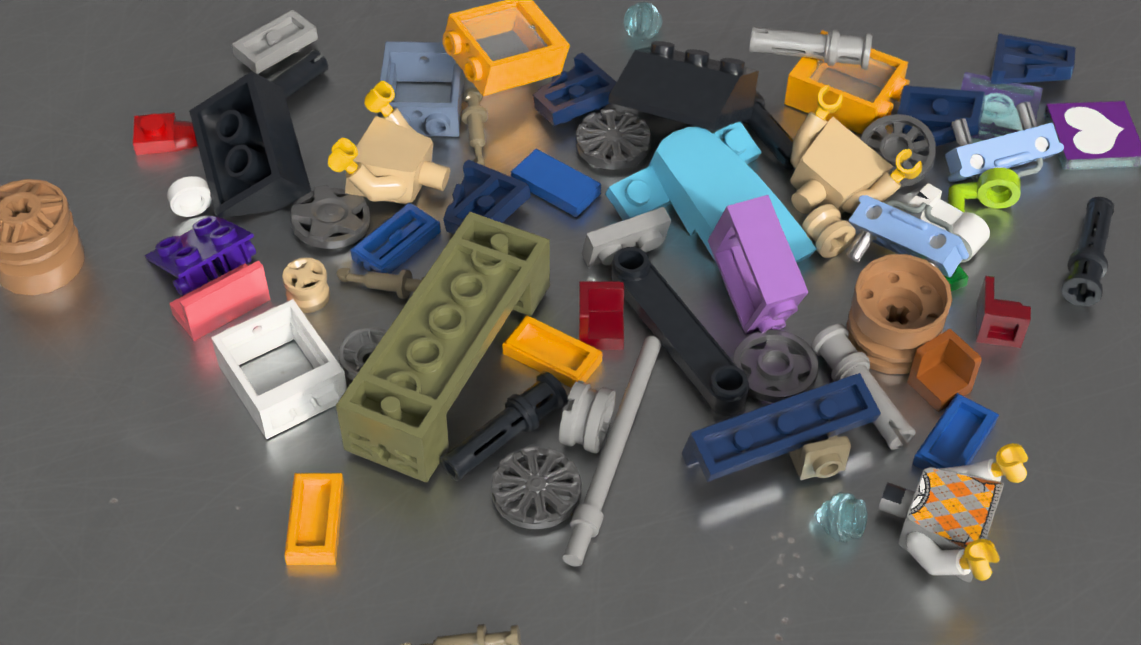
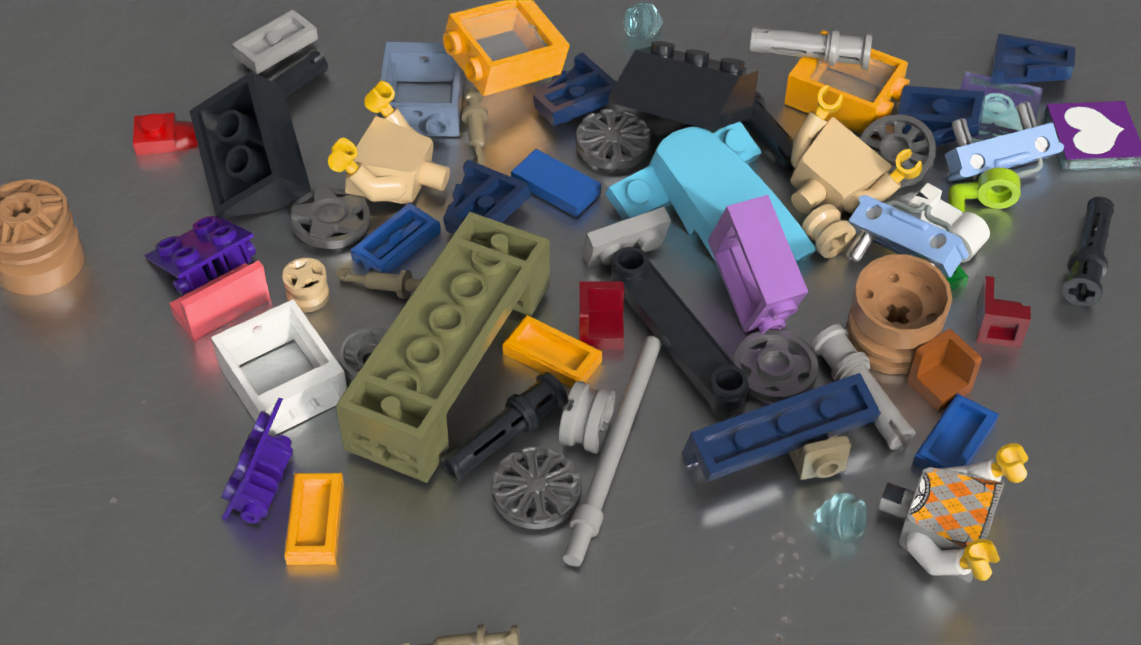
white tile [167,176,212,217] -> none
none -> dark purple hinge [221,397,293,523]

